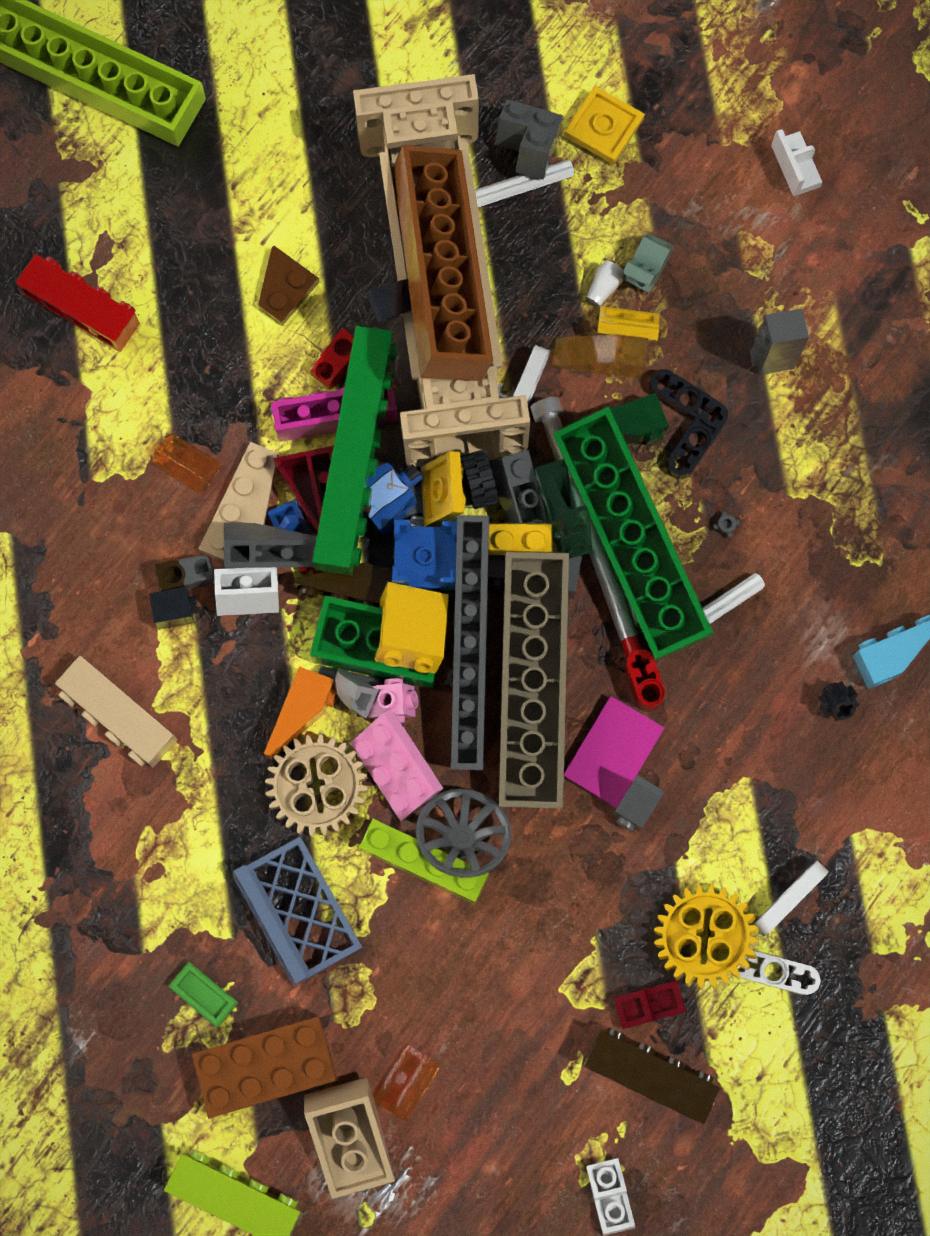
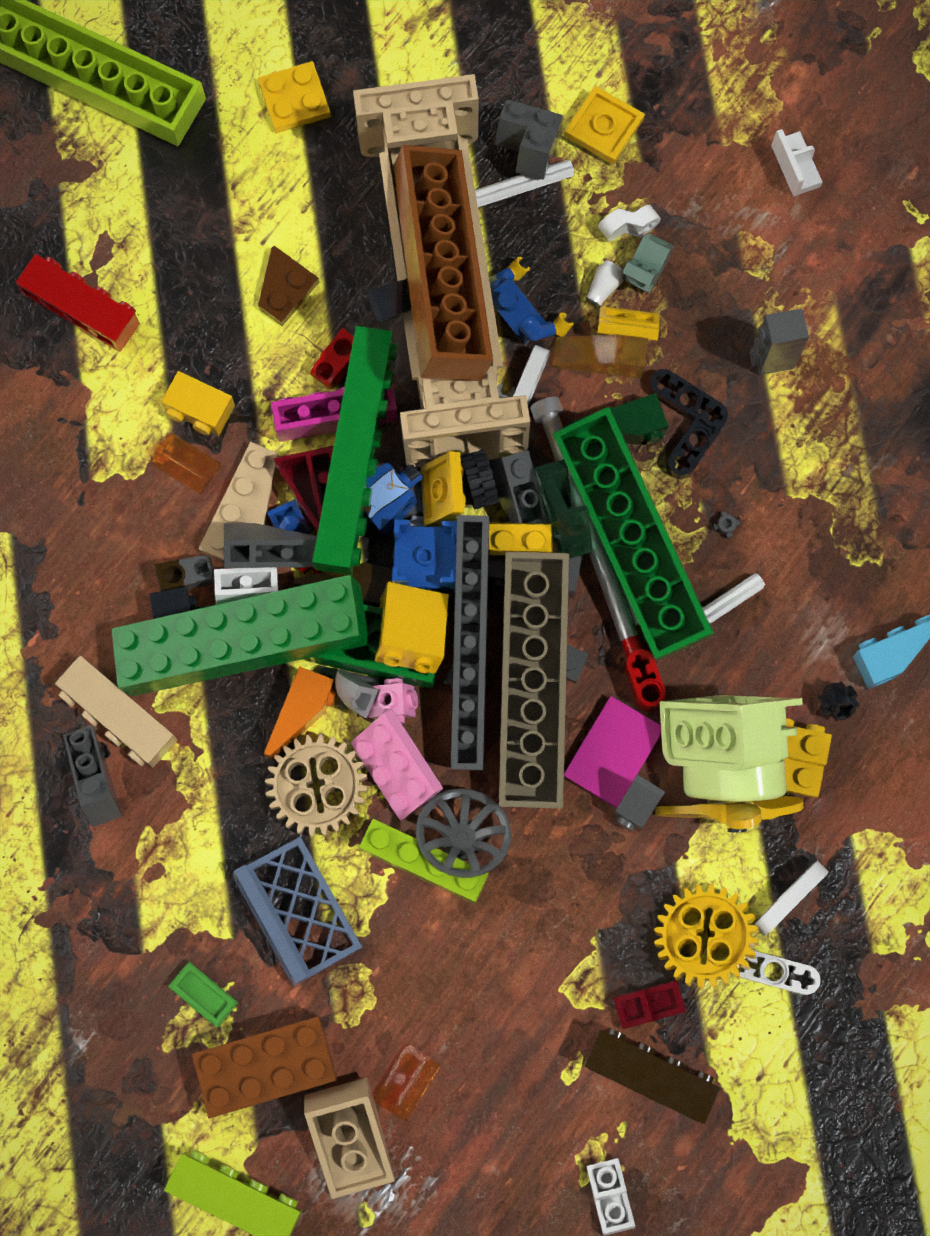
none -> dark grey slope [63,725,122,827]
none -> green brick [112,575,370,697]
none -> yellow brick [161,371,235,437]
none -> yellow plate [258,61,331,134]
none -> blue torso [489,257,574,343]
none -> dark grey plate [566,645,589,684]
none -> white piece [598,205,661,241]
none -> yellowish green brick [655,695,804,833]
none -> yellow plate [784,718,832,799]

